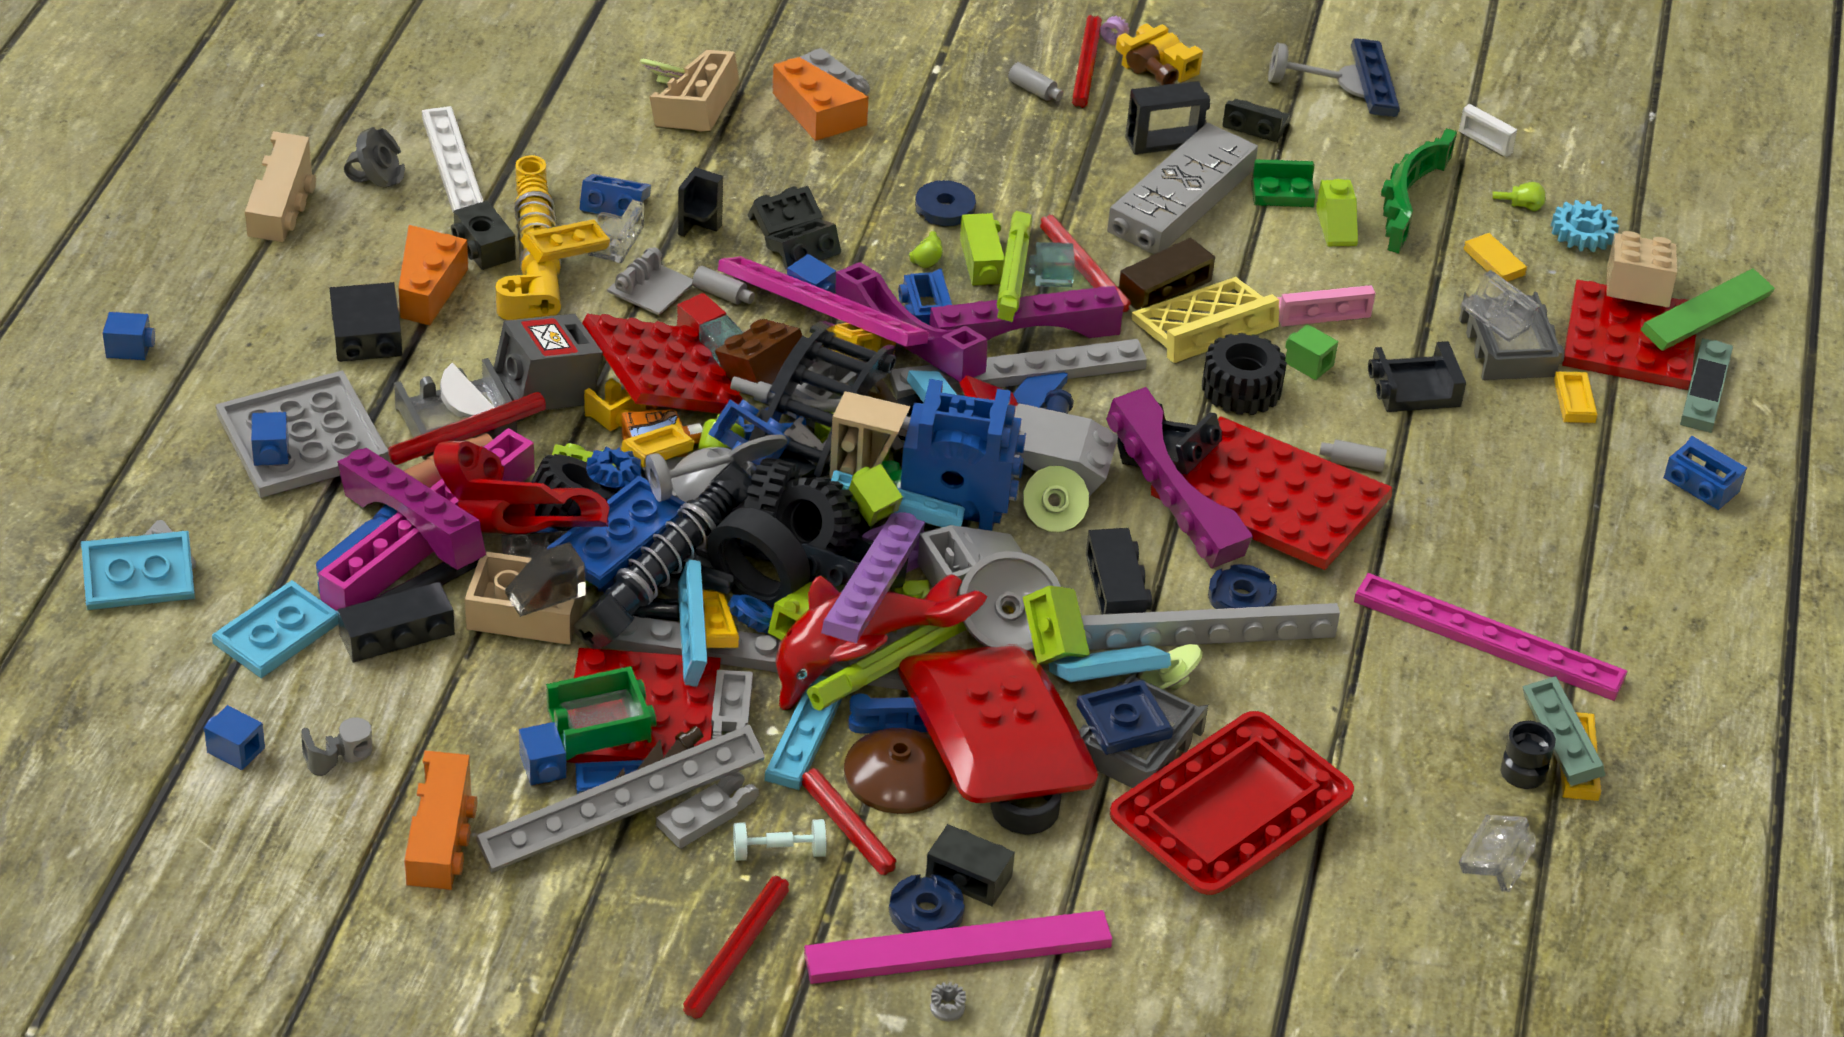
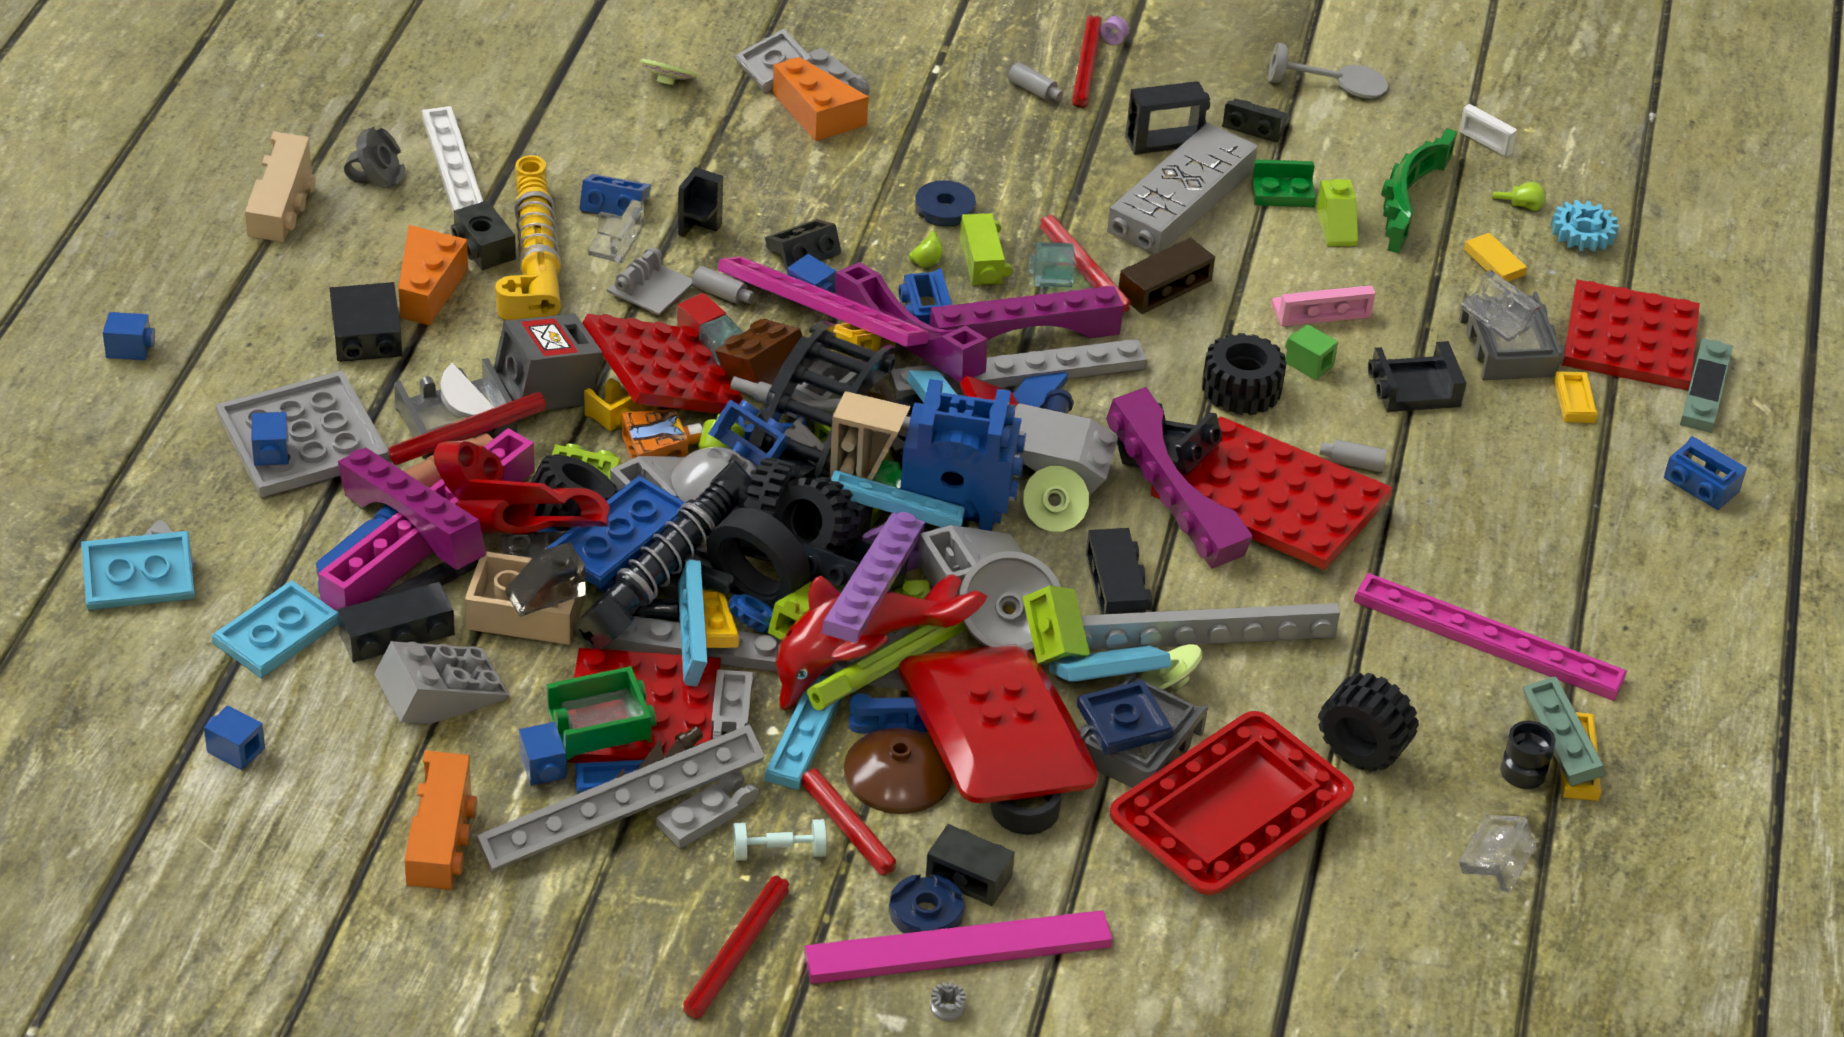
leg [301,717,372,776] -> none
yellow tile [520,219,611,263] -> none
blue gear [586,446,641,488] -> none
yellow tile [621,424,695,468] -> none
light grey piece [645,434,787,502] -> none
tan wedge [649,50,739,132] -> none
pearl dark grey bracket [747,186,823,237] -> none
lime brick [848,464,903,526] -> none
lime piece [997,211,1033,322] -> none
yellow hips [1115,23,1203,86] -> none
light yellow fence [1132,277,1280,363] -> none
dark blue tile [1208,564,1277,609] -> none
dark blue tile [1351,38,1400,117] -> none
tan brick [1606,231,1677,307] -> none
bright green tile [1640,268,1775,351] -> none
none -> light grey slope [374,641,510,724]
none -> light grey tile [735,29,814,94]
none -> black tyre [1318,673,1419,772]

